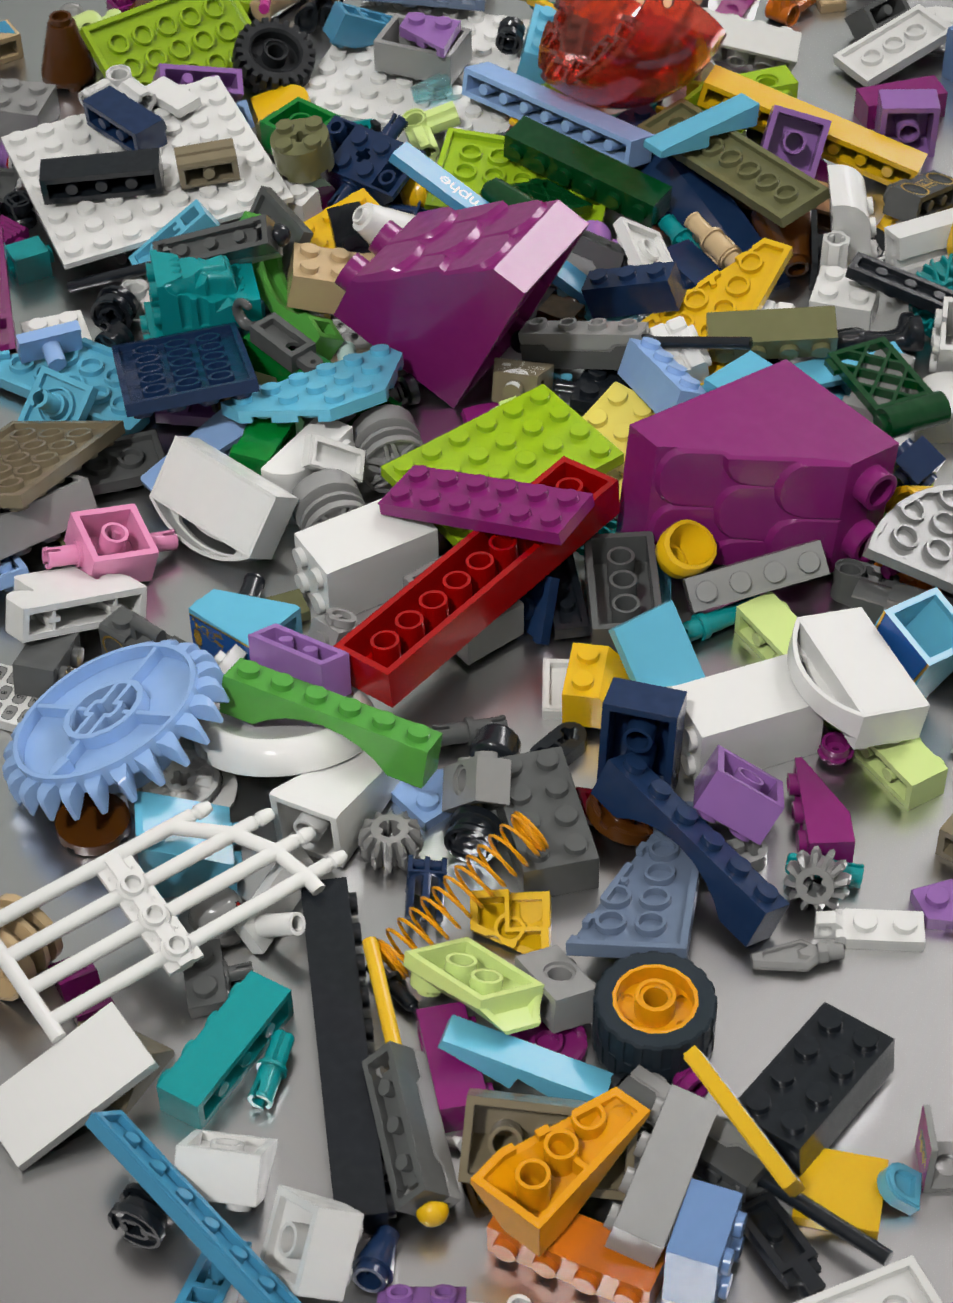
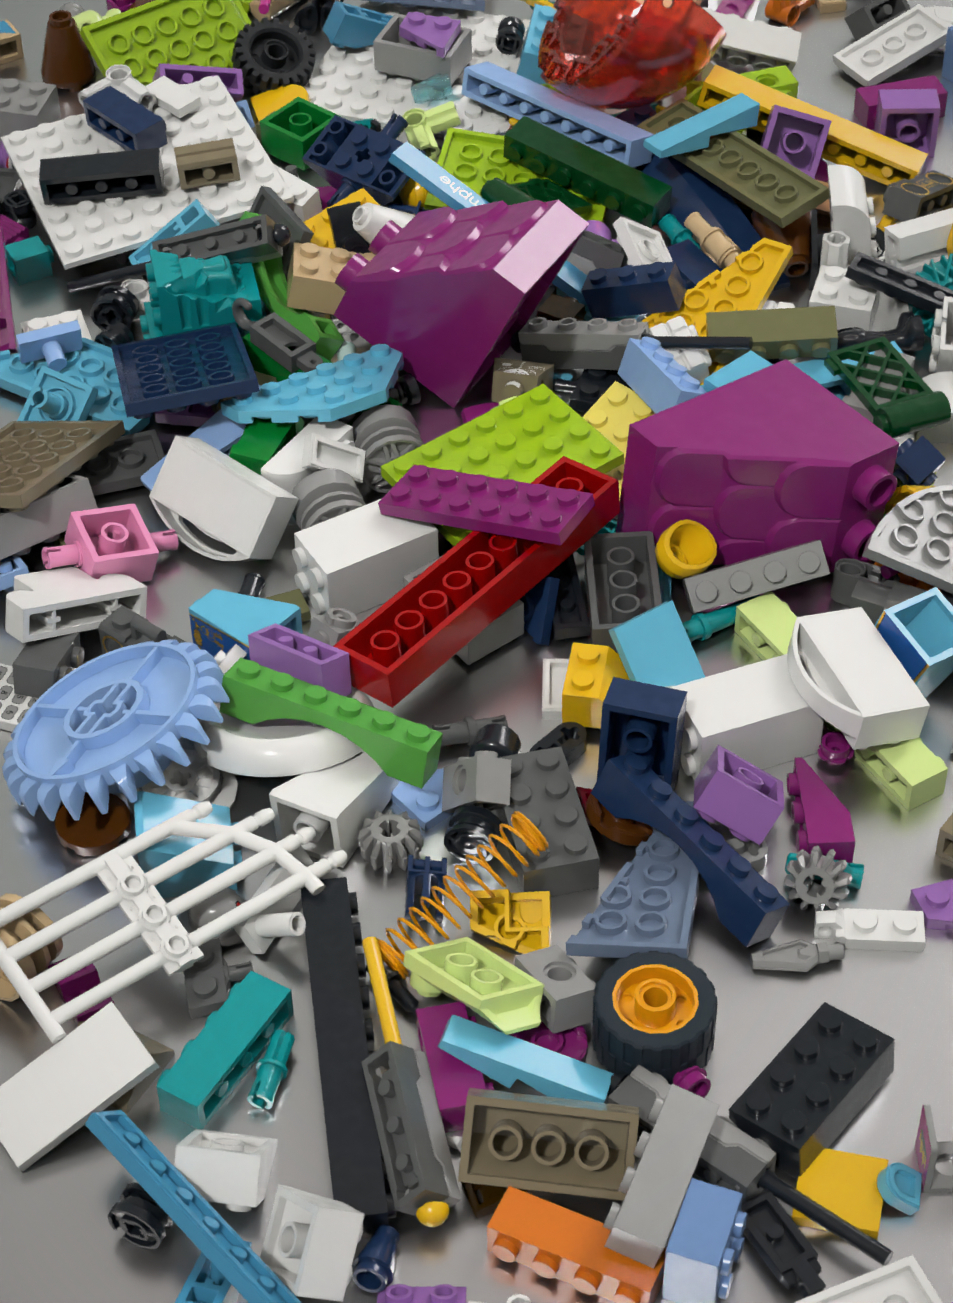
olive brick [270,115,335,184] -> none
light orange wedge [470,1087,650,1257] -> none
yellow tile [683,1045,806,1198] -> none

